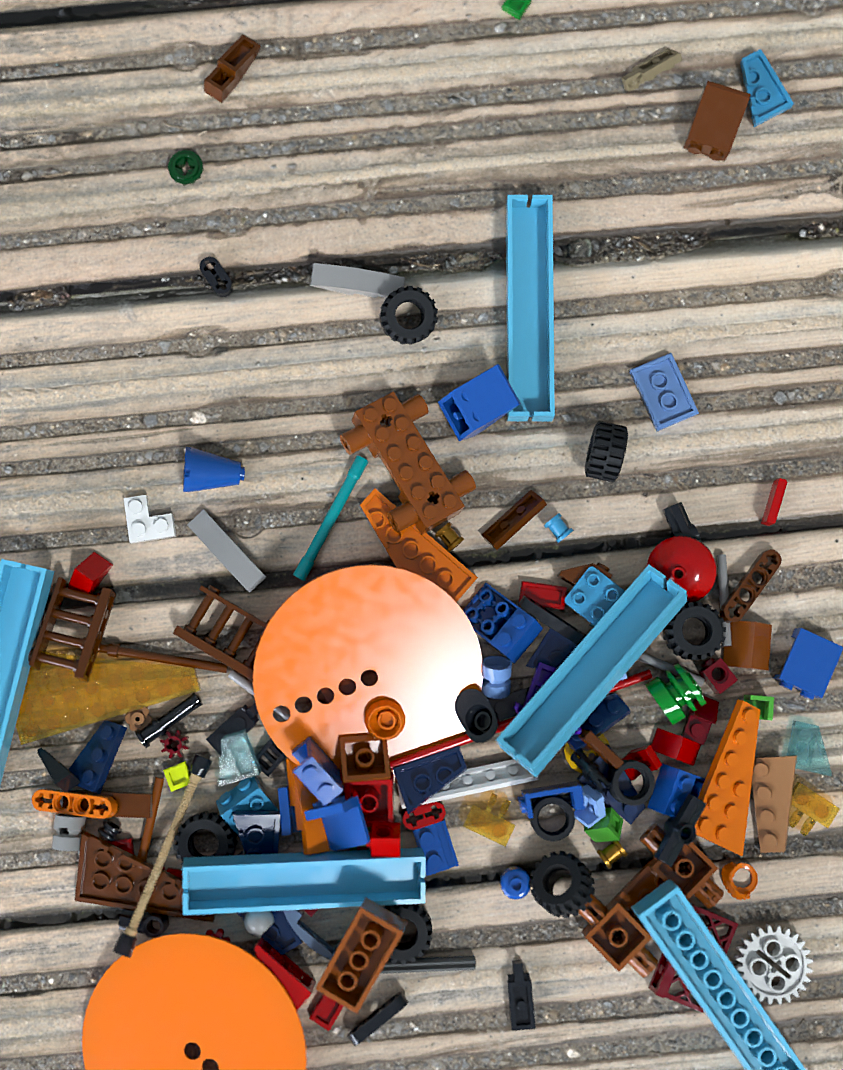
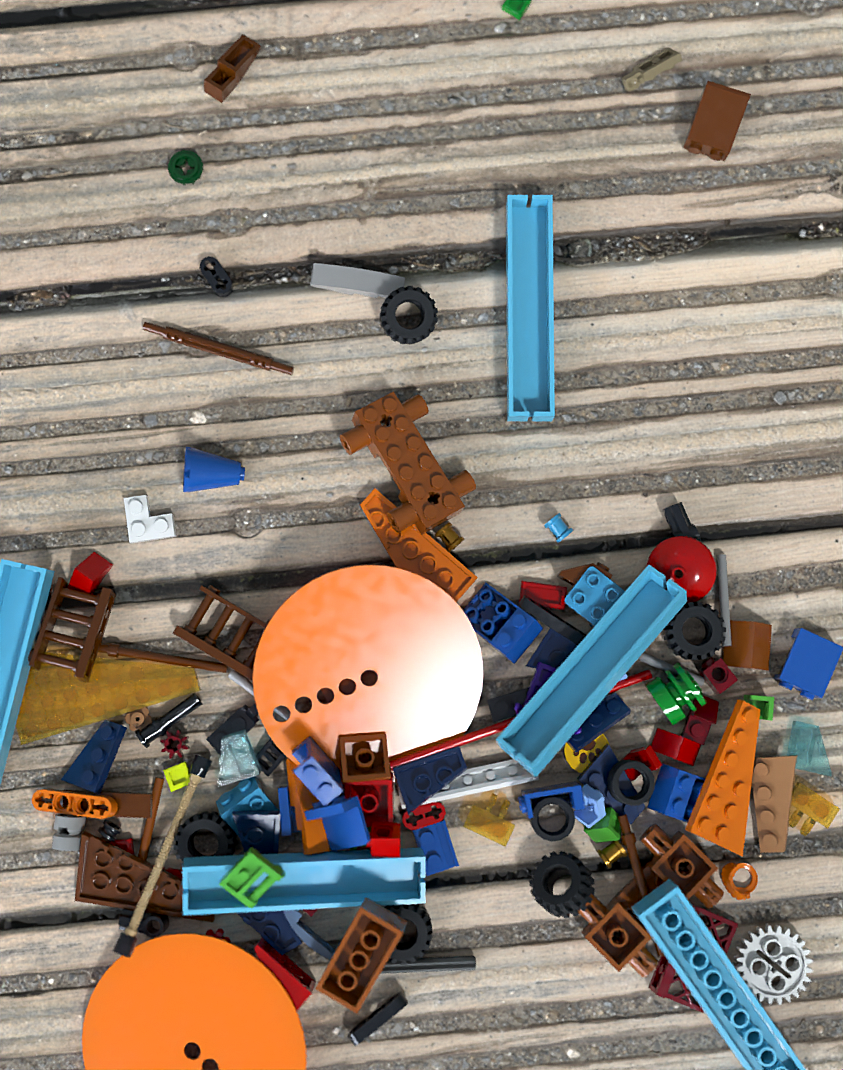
black slope [37,748,80,793] -> none
light grey slope [187,509,266,593] -> none
light grey piece [244,911,274,937] -> none
teal piece [293,455,369,581] -> none
red tile [309,994,344,1031] -> none
orange hat [365,700,406,740] -> none
blue slope [438,364,521,441] -> none
black piece [455,689,499,743] -> none
medium blue wheel [481,656,512,699] -> none
reddish brown plate [482,490,547,550] -> none
blue head [500,866,531,900] -> none
black hinge [507,960,536,1031] -> none
black pin [570,749,612,794] -> none
reddish brown tile [577,728,624,768] -> none
black tyre [585,421,628,482] -> none
medium blue tile [629,353,699,432] -> none
black piece [654,794,707,867] -> none
reddish brown beam [720,549,782,623] -> none
dark azure wing [740,49,794,127] -> none
red tile [761,478,788,526] -> none
none -> reddish brown axle [143,322,294,376]
none -> bright green plate [219,847,285,908]
none -> reddish brown bar [617,814,665,957]

